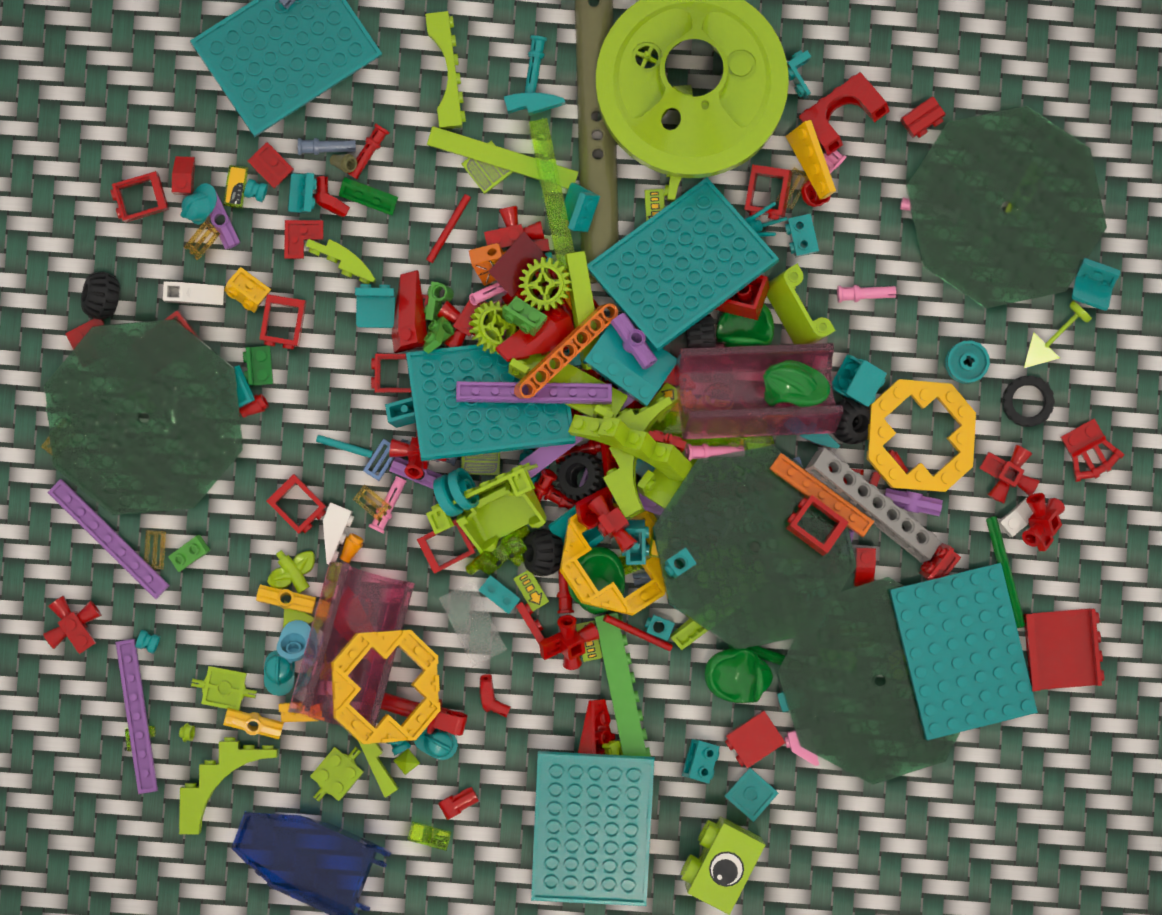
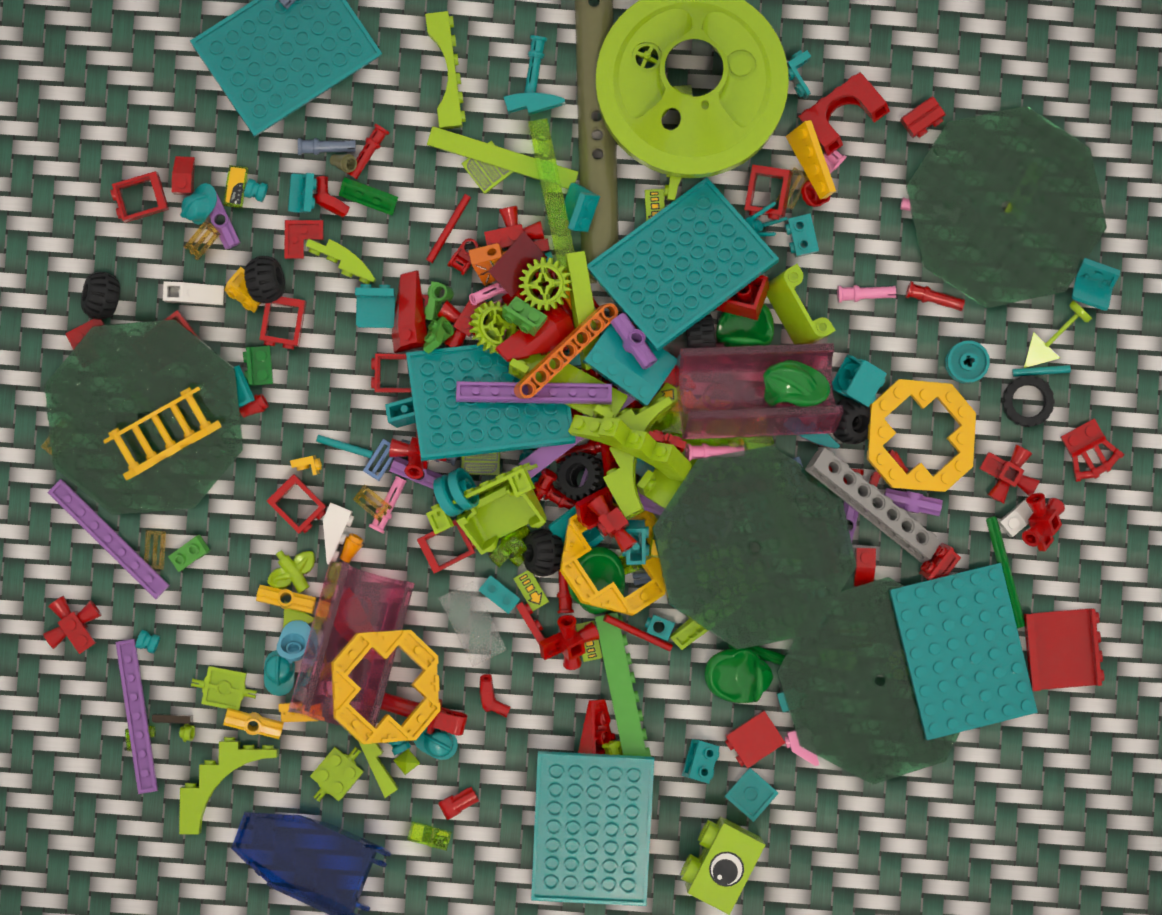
red plate [248,142,294,189] -> none
clear neon green piece [465,551,502,575] -> none
teal brick [664,547,697,578] -> none
orange tile [769,453,875,538] -> none
red window [786,495,849,556] -> none
none -> yellow fence [103,386,222,481]
none -> dark brown tile [152,714,193,724]
none -> black wheel [244,256,285,303]
none -> yellow bracket [290,455,322,475]
none -> red piece [447,238,479,276]
none -> red pin [906,281,965,311]
none -> teal bar [1012,365,1071,377]

